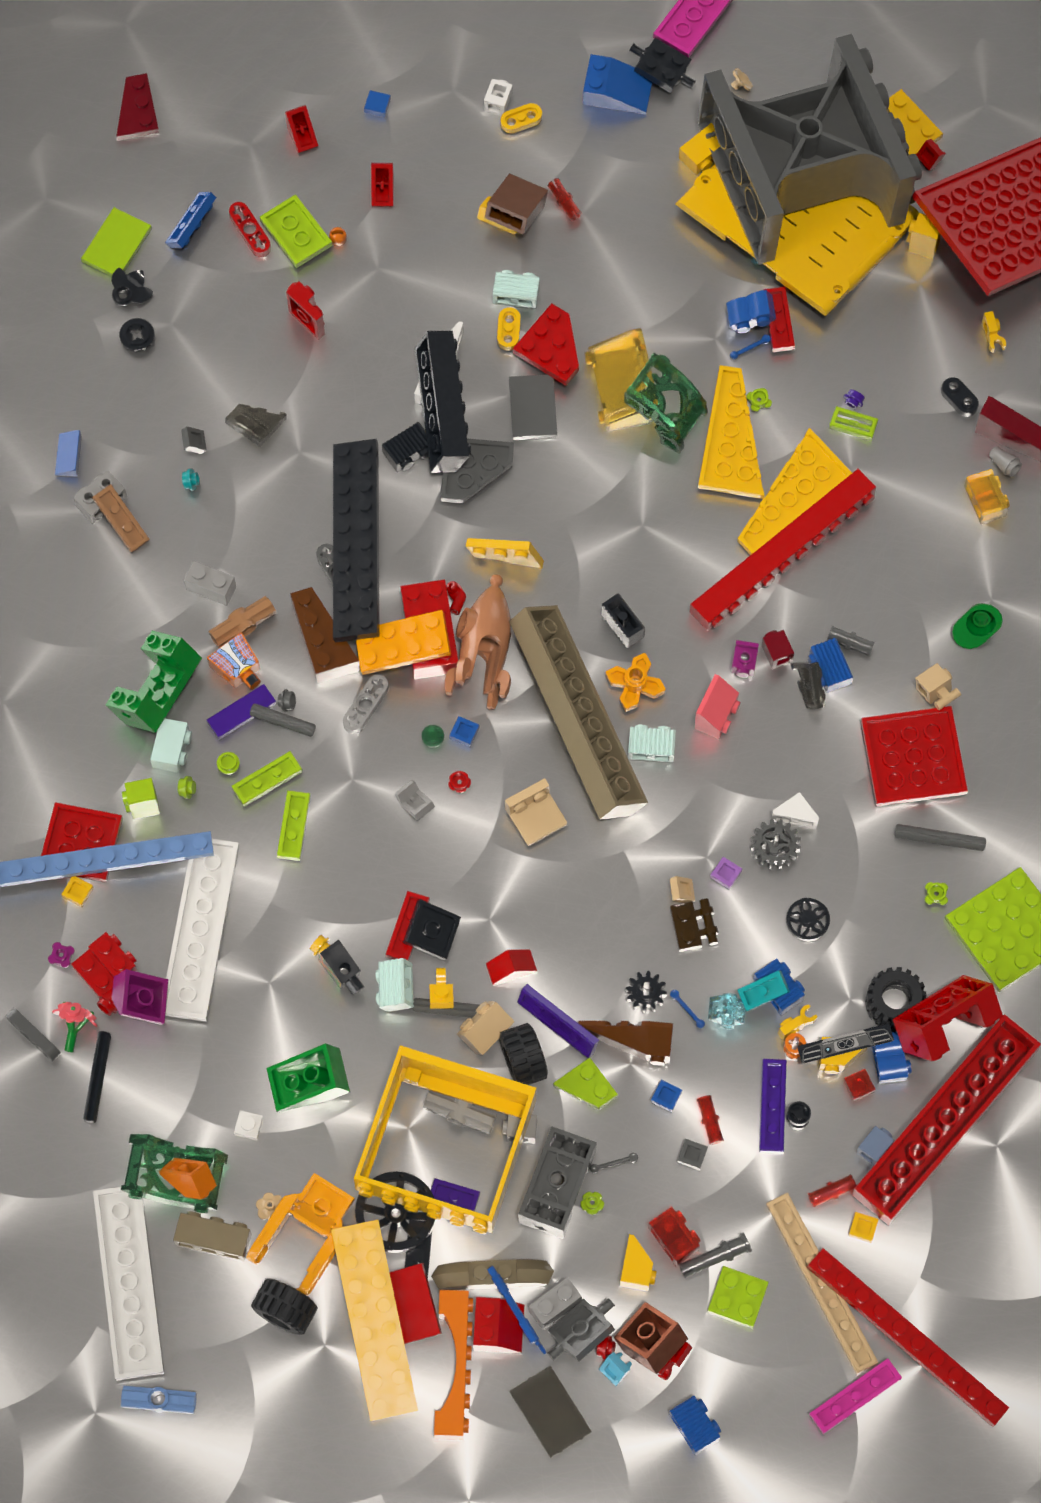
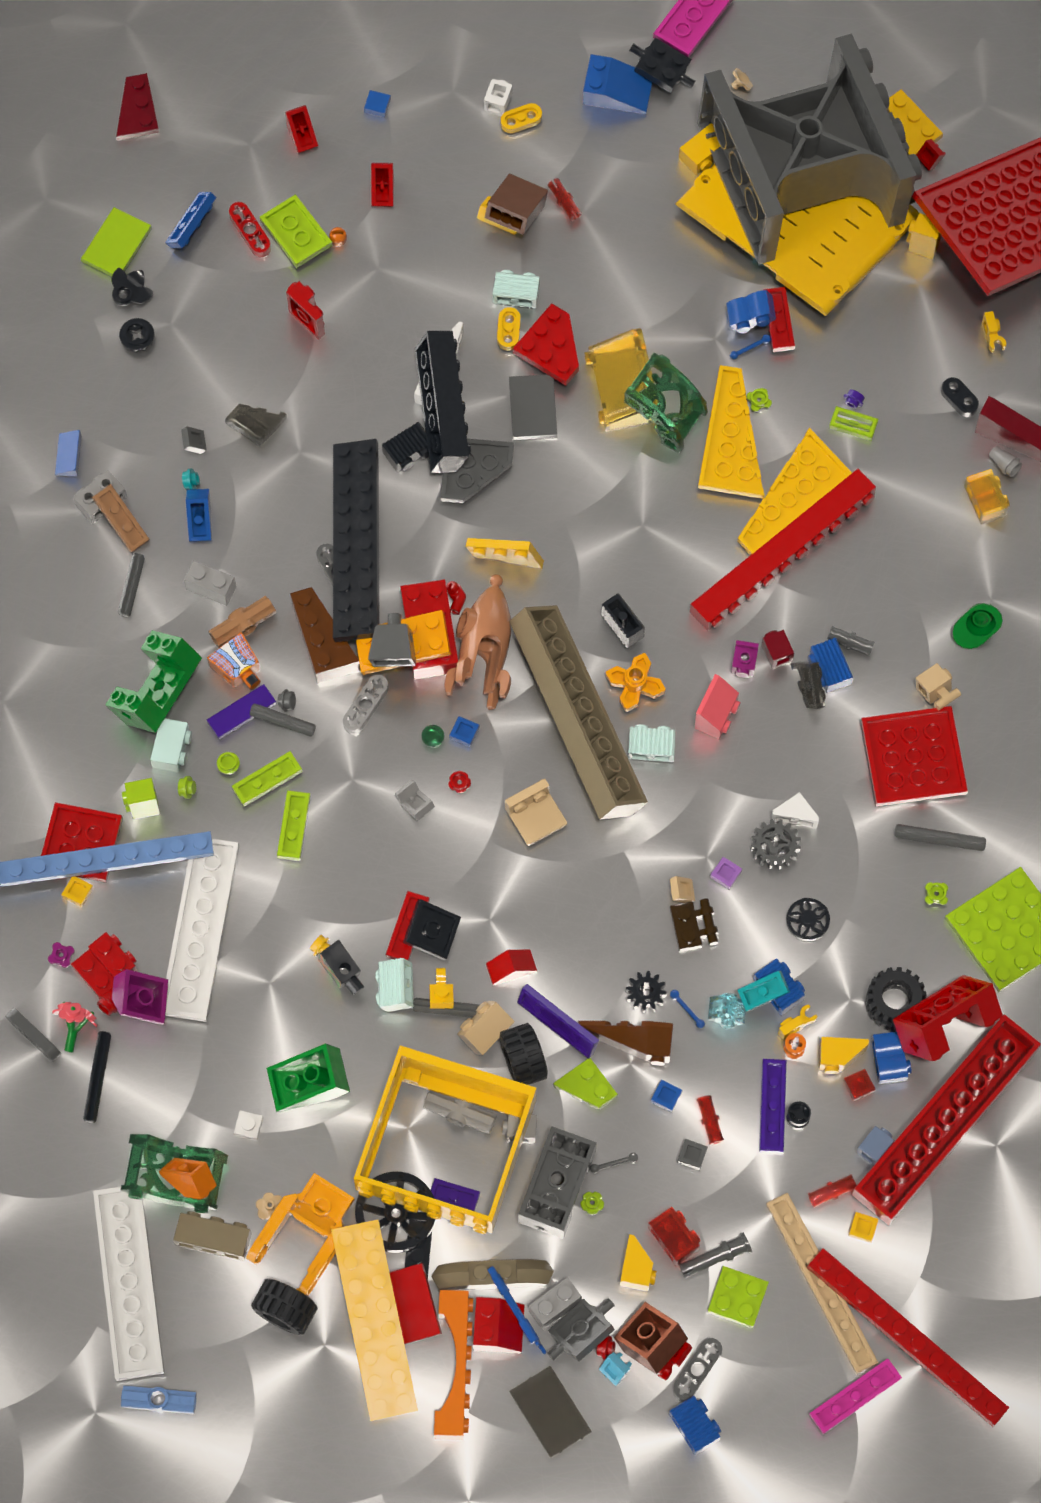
sticker [797,1024,894,1064] -> none
none -> dark grey axle [118,553,145,617]
none -> blue slope [186,489,212,541]
none -> dark grey torso [368,613,416,667]
none -> dark grey beam [673,1338,722,1402]

